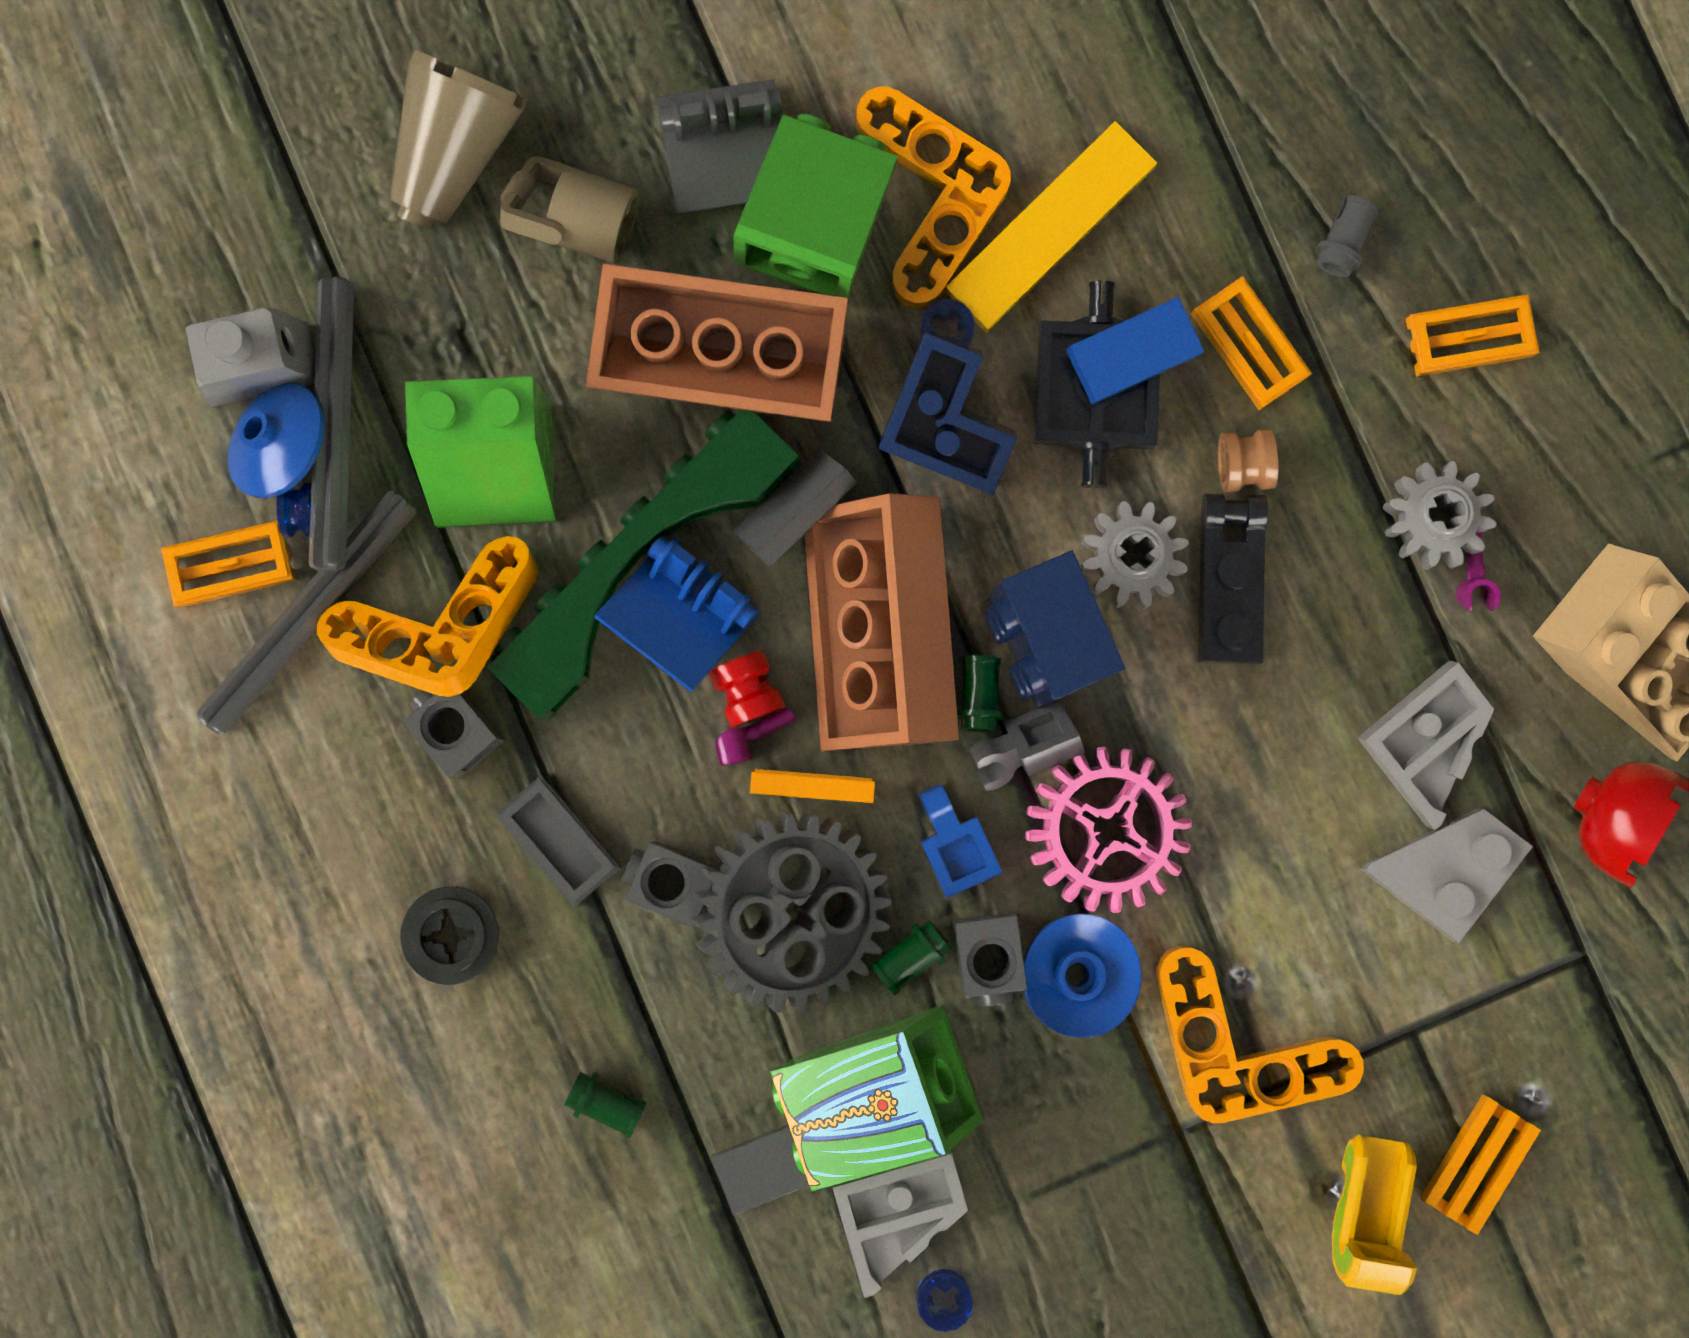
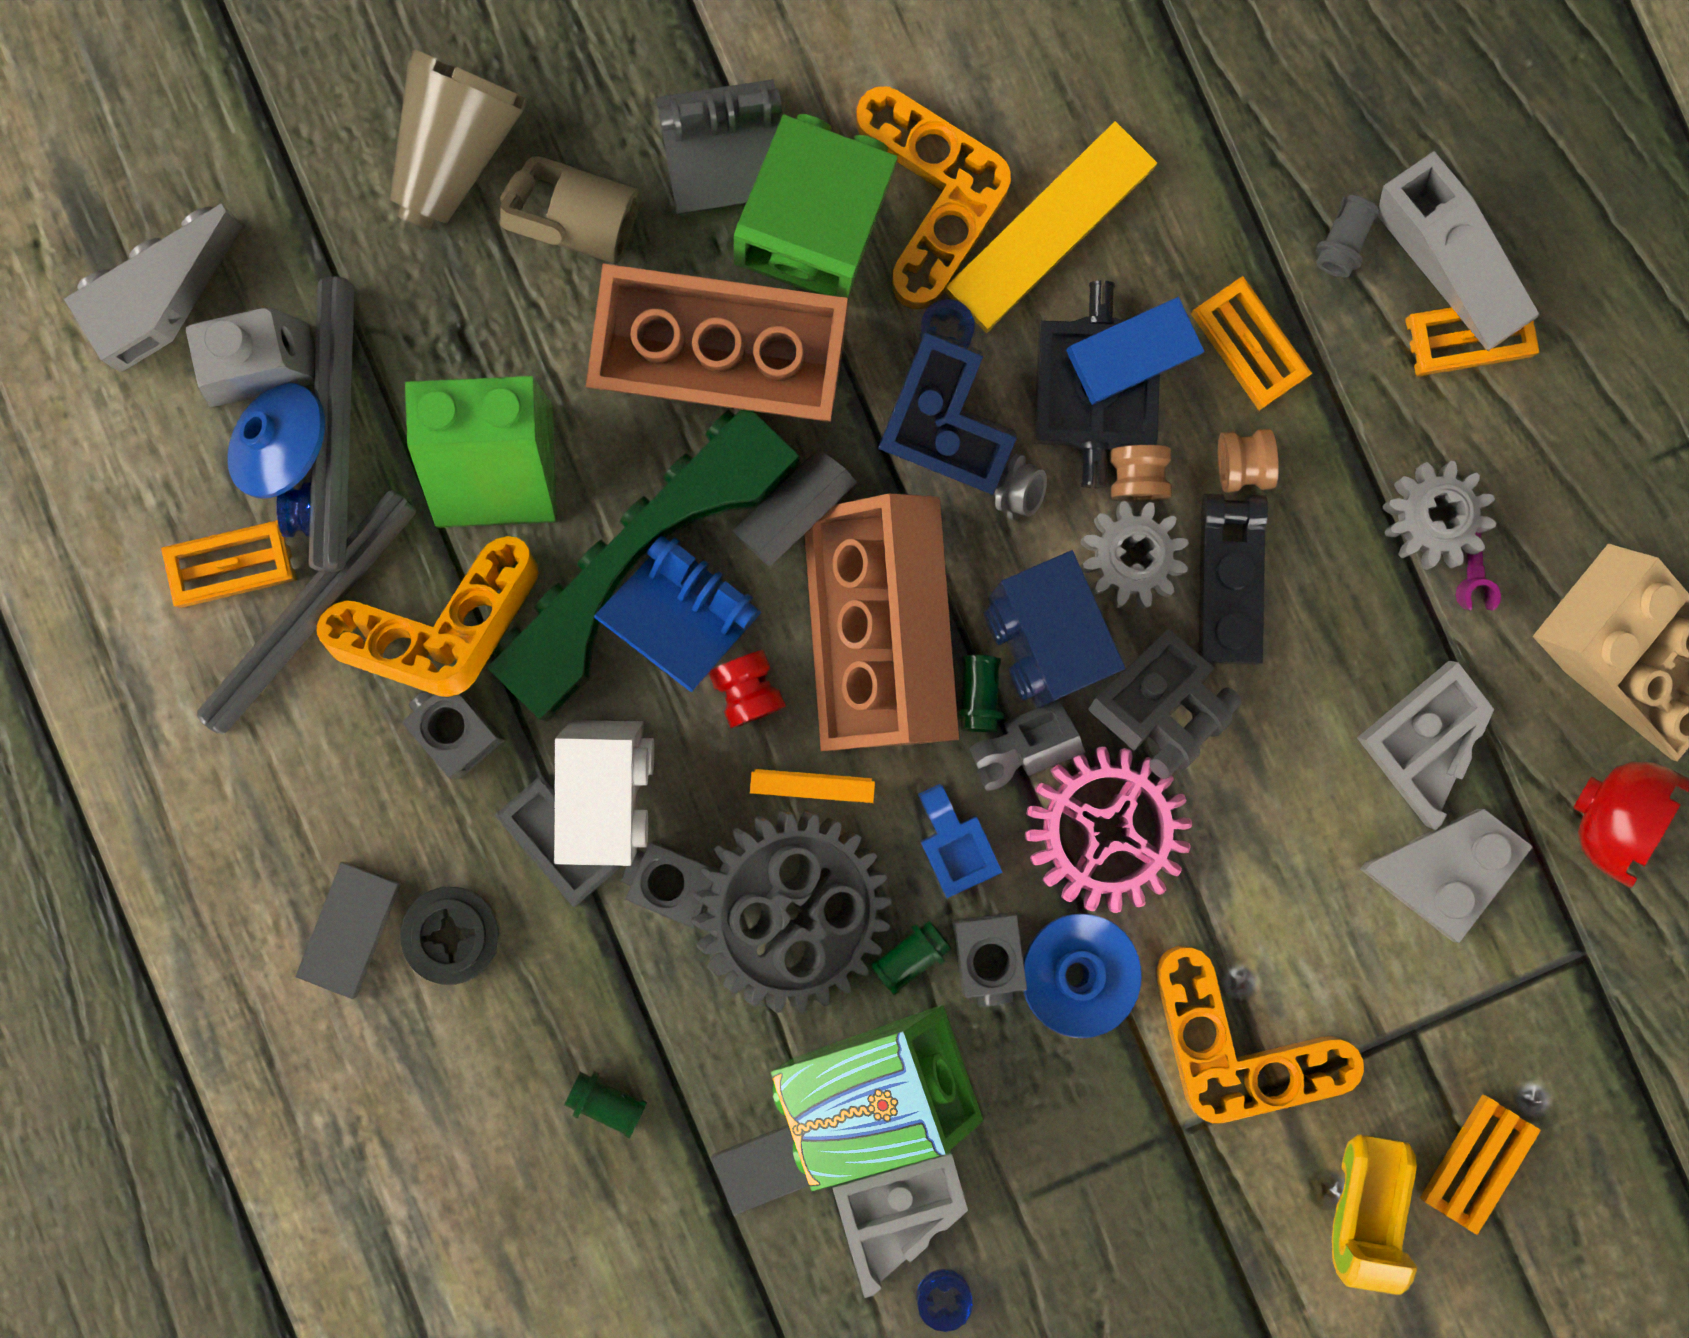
magenta hand [715,707,795,766] -> none
none -> light grey slope [64,204,242,372]
none -> dark grey tile [295,862,402,999]
none -> white brick [554,720,654,866]
none -> light grey plate [994,453,1047,521]
none -> dark grey plate [1088,629,1242,779]
none -> medium nougat wheel [1110,445,1172,502]
none -> light grey slope [1378,151,1539,351]

